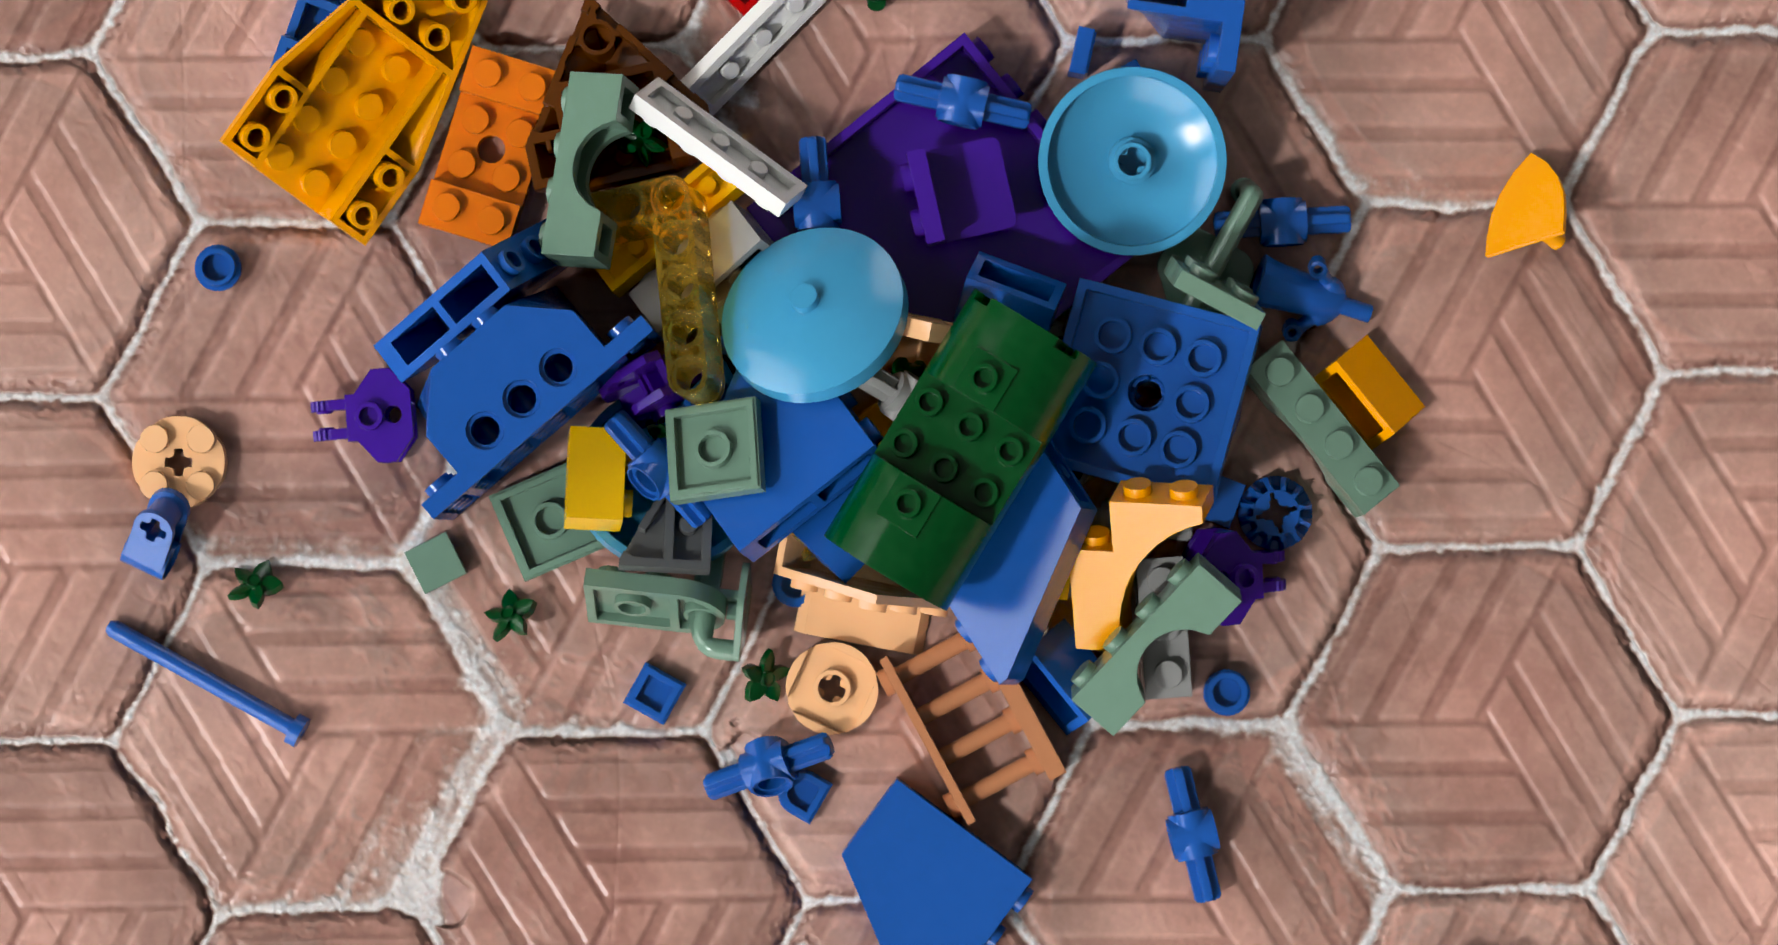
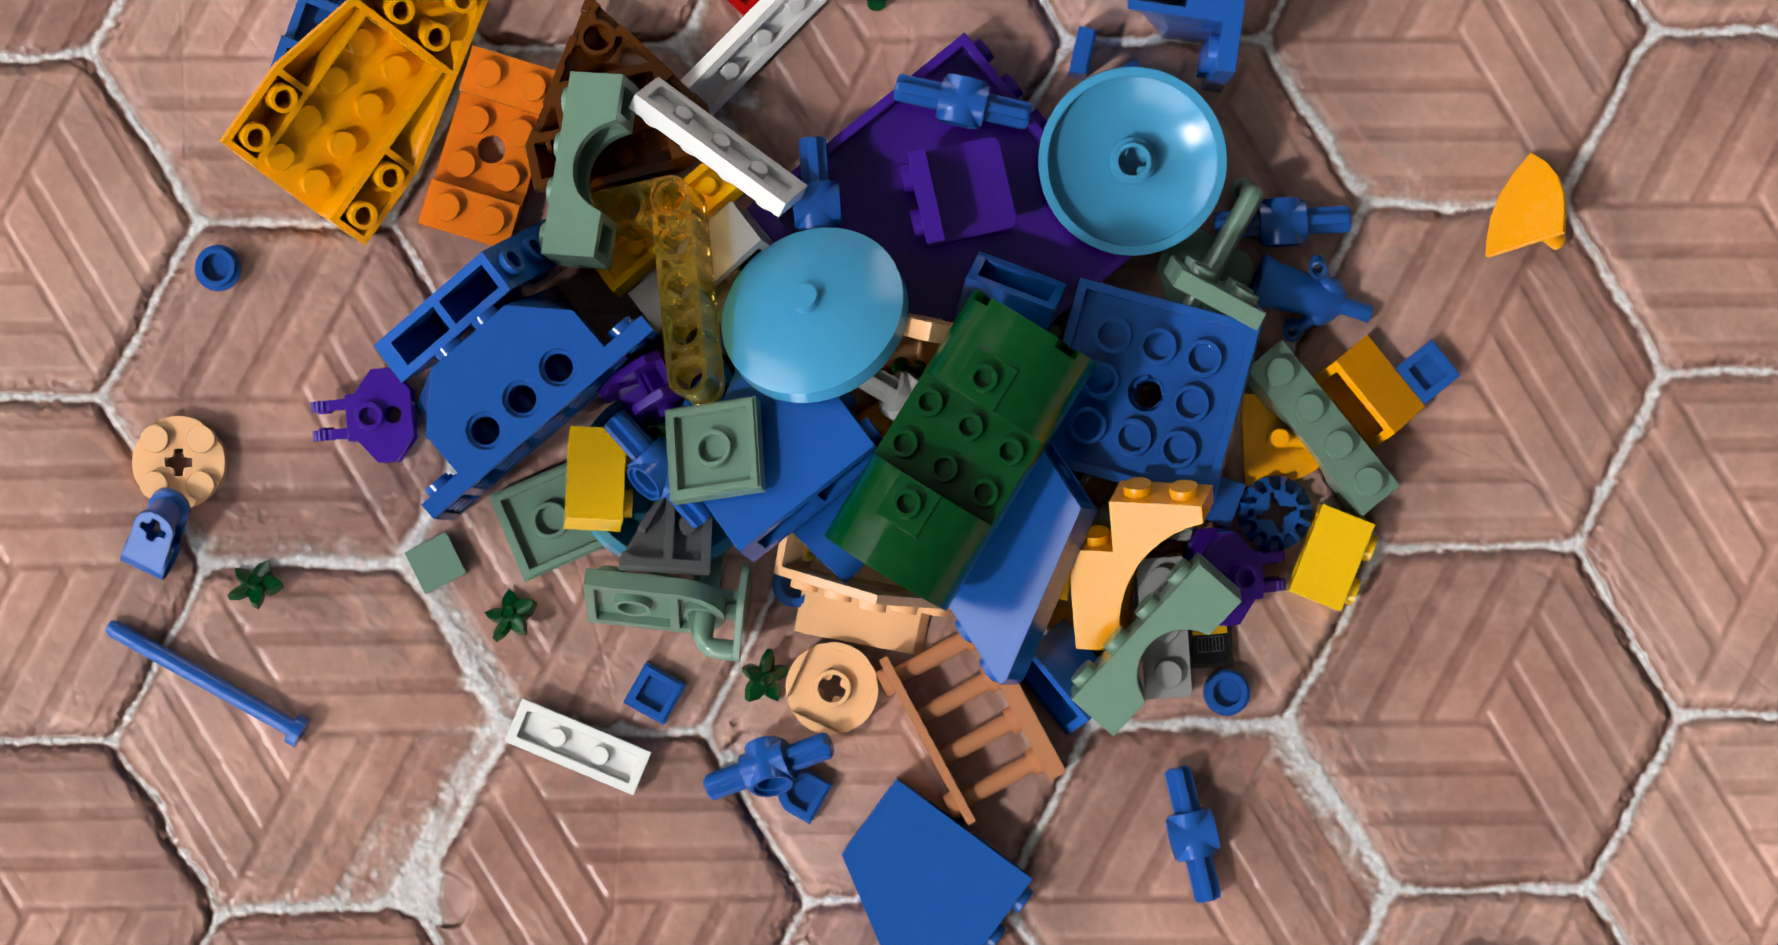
dark green plant [618,119,669,168] -> none
none -> white plate [505,698,652,795]
none -> slope [1188,625,1234,669]
none -> light orange shield [1241,394,1319,487]
none -> yellow brick [1285,504,1378,611]
none -> blue tile [1395,339,1461,404]

